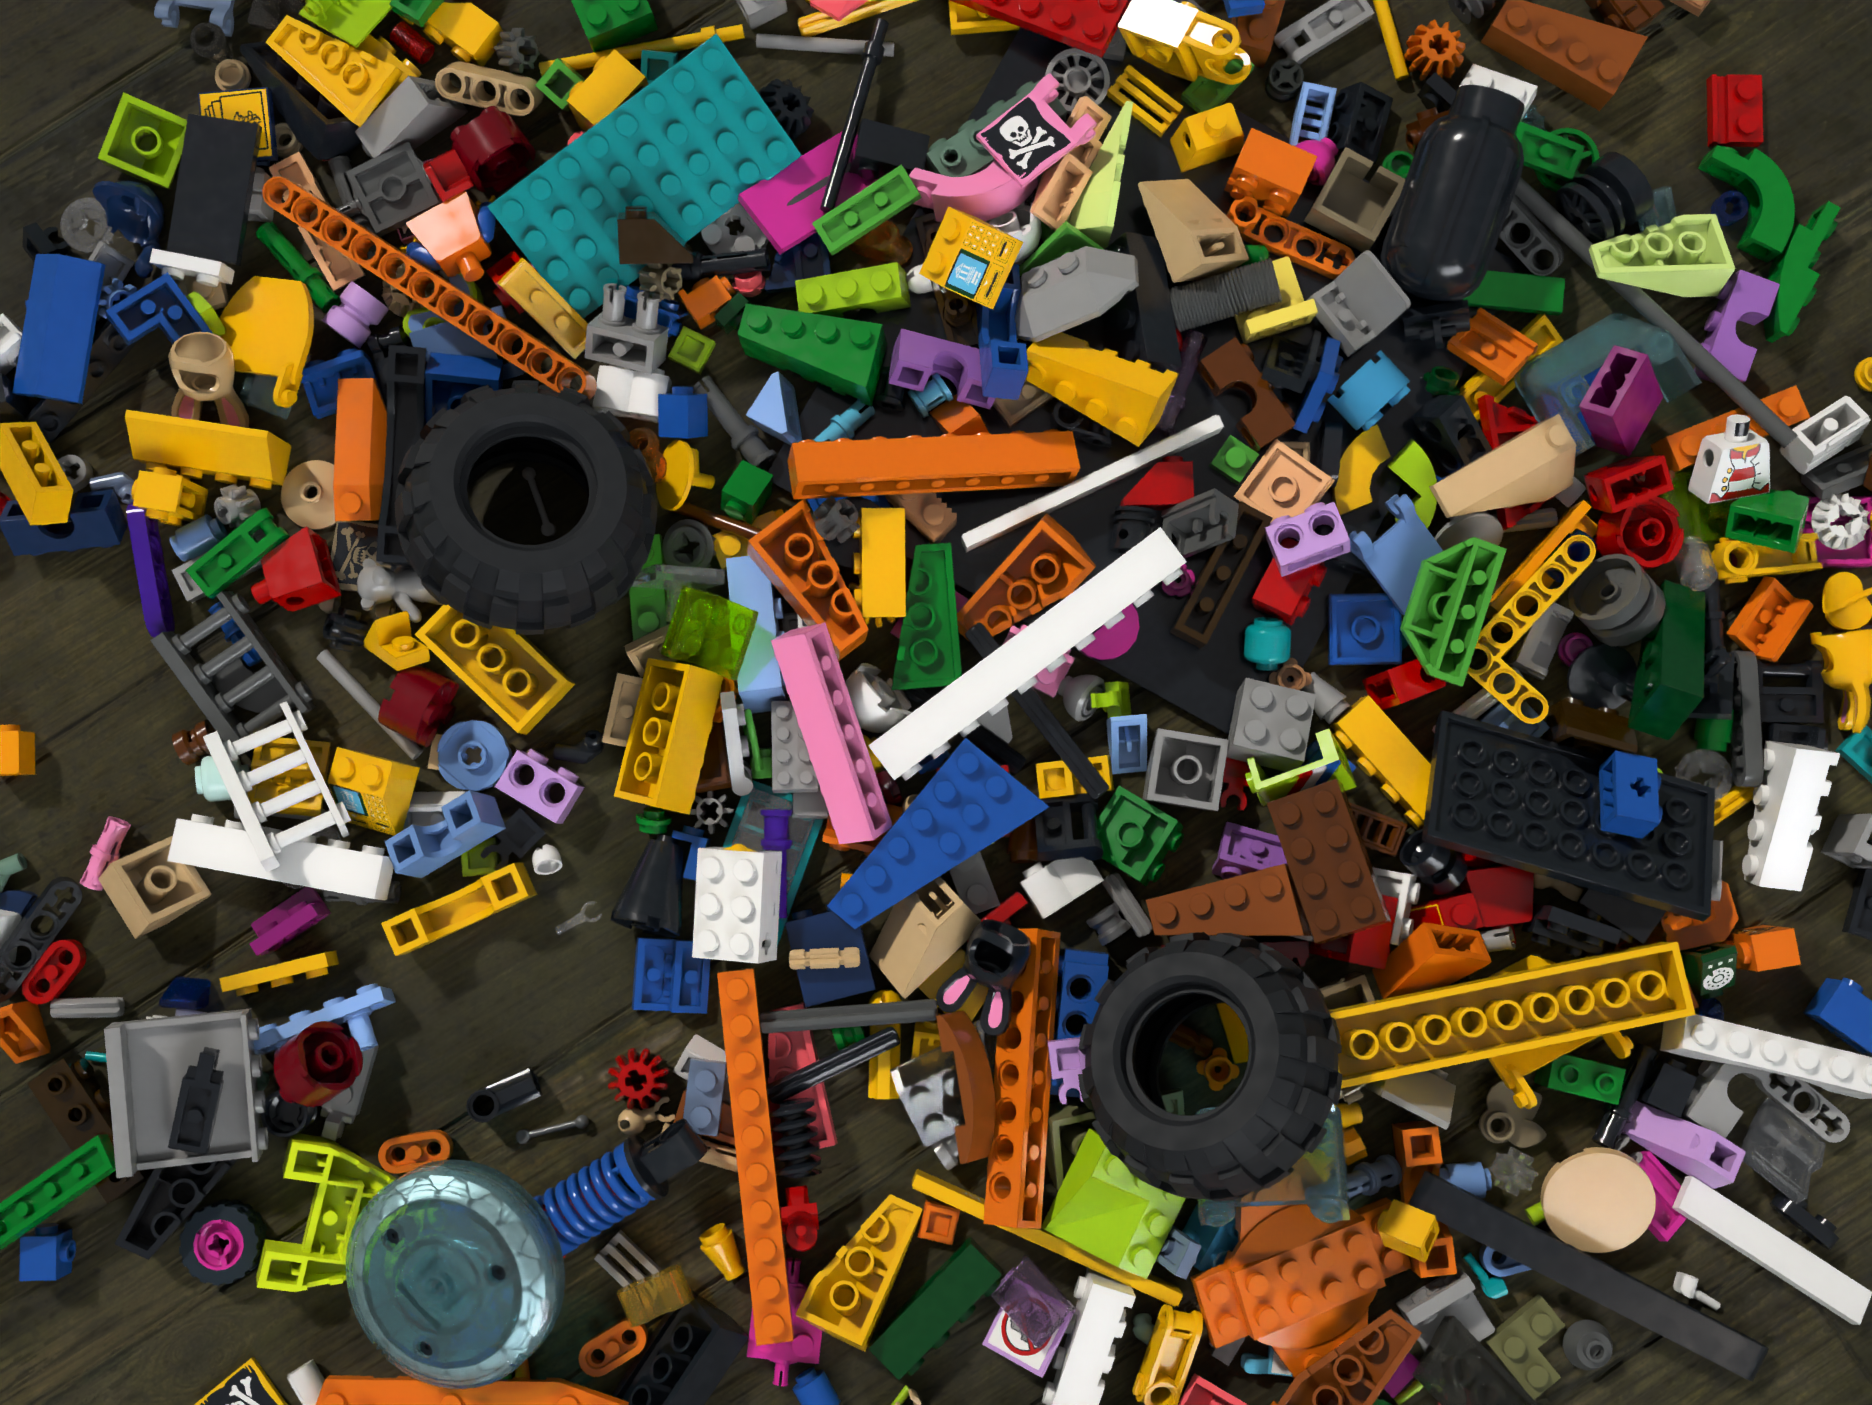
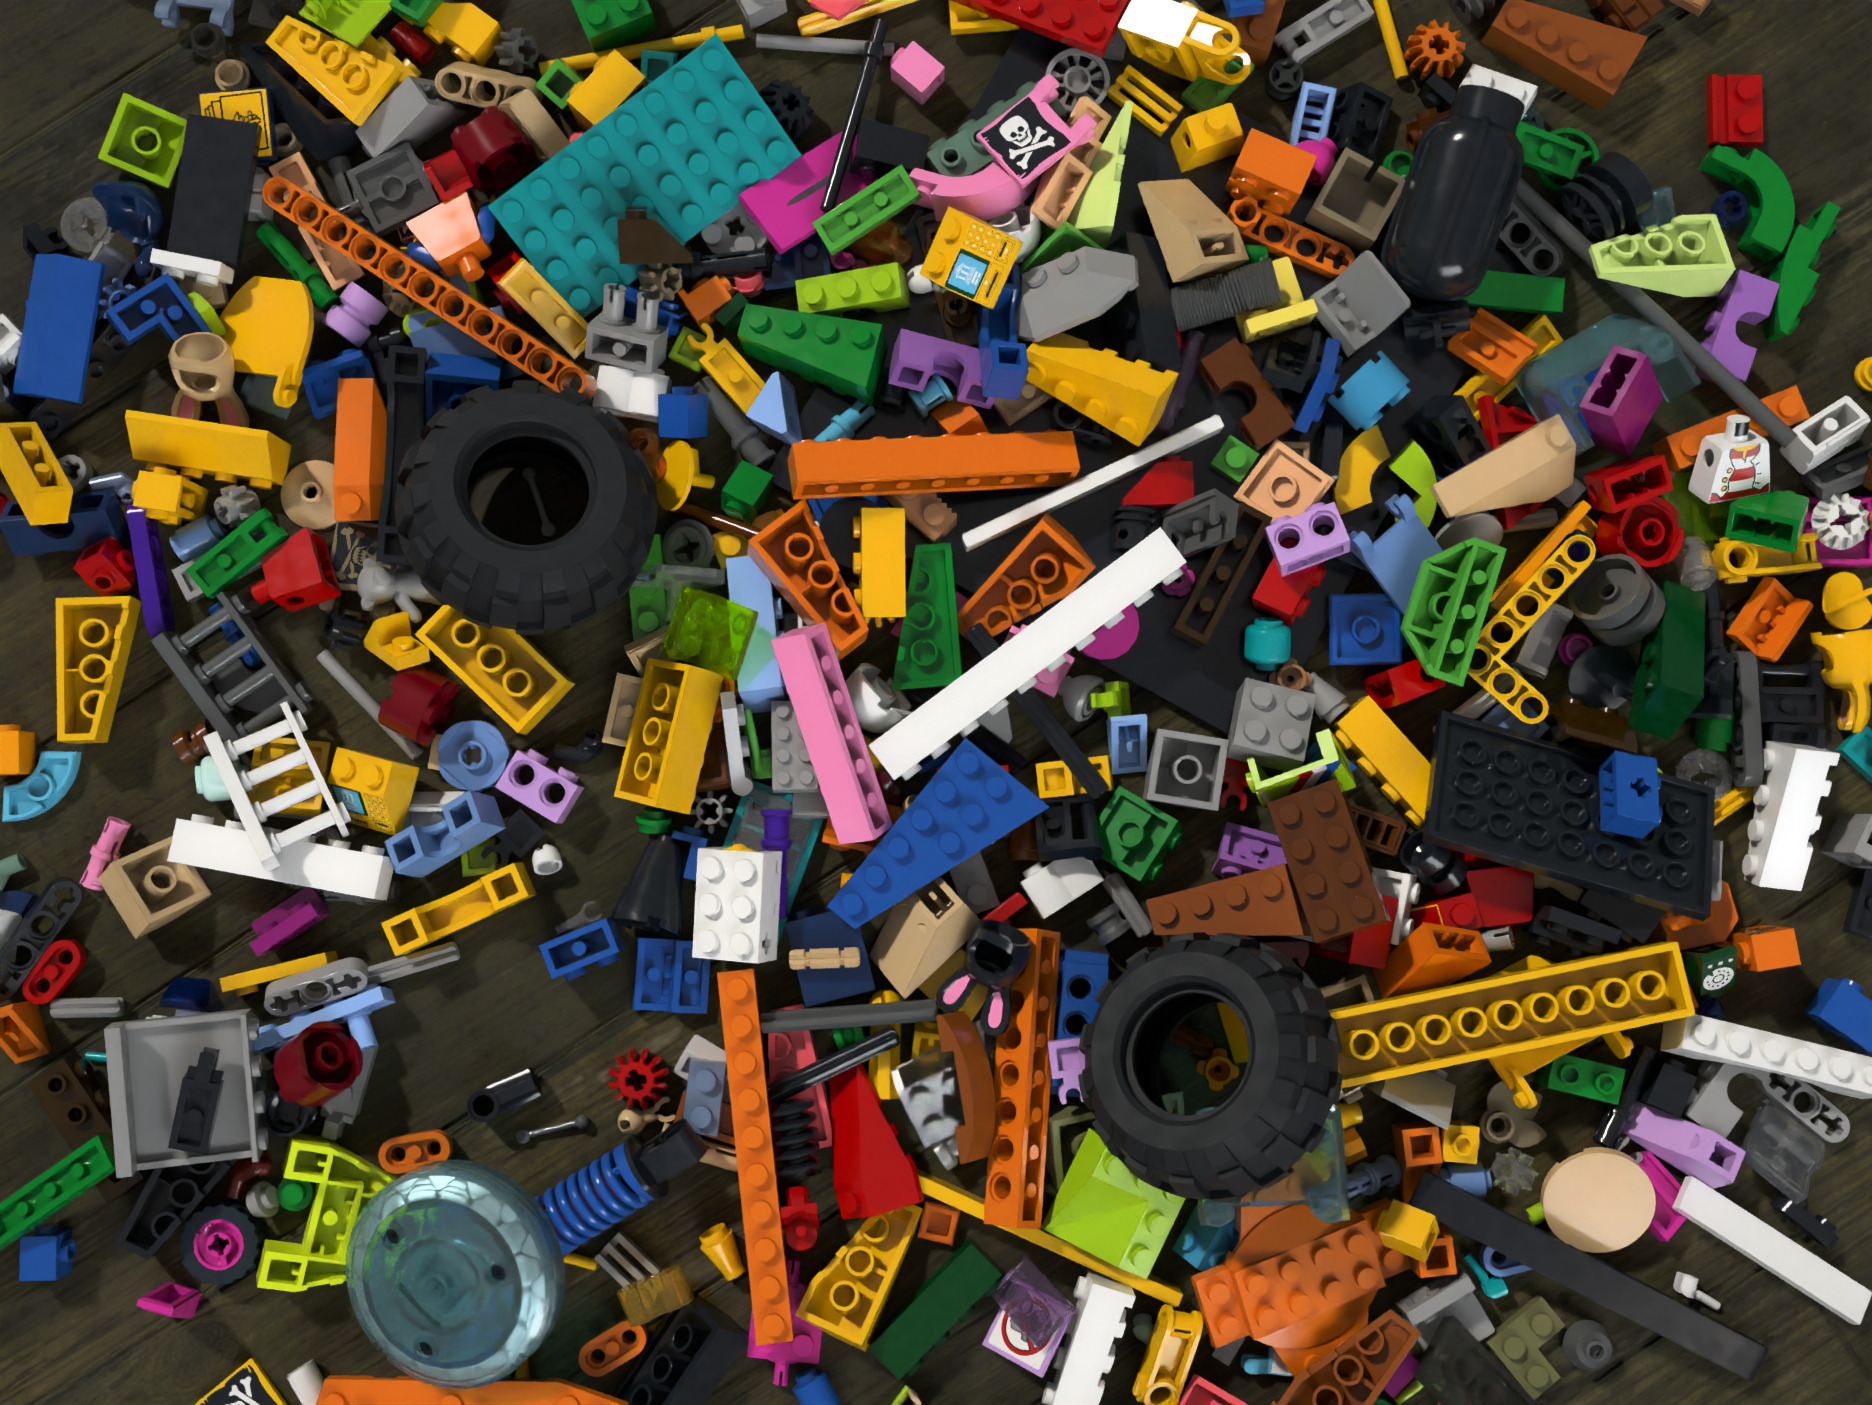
dark grey gear [813,496,860,543] -> none
sand blue plate [1156,1225,1202,1280] -> none
dark green plate [1423,366,1461,395] -> none
none -> medium azure tile [2,751,82,822]
none -> yellow wedge [56,596,142,744]
none -> red brick [73,534,136,597]
none -> dark pink slope [136,1281,201,1319]
none -> clear red arm [225,1157,272,1199]
none -> light grey plate [246,1181,280,1218]
none -> light grey beam [264,957,368,1016]
none -> green plate [277,1178,315,1211]
none -> light grey axle [285,942,460,1000]
none -> tan slope [499,89,570,162]
none -> blue brick [538,917,626,981]
none -> yellow piece [557,1252,598,1271]
none -> yellow plate [687,323,765,415]
none -> dark pink piece [829,250,872,271]
none -> red wedge [830,1063,924,1219]
none -> bright pink brick [890,41,945,106]
none -> yellow bracket [1441,1120,1480,1164]

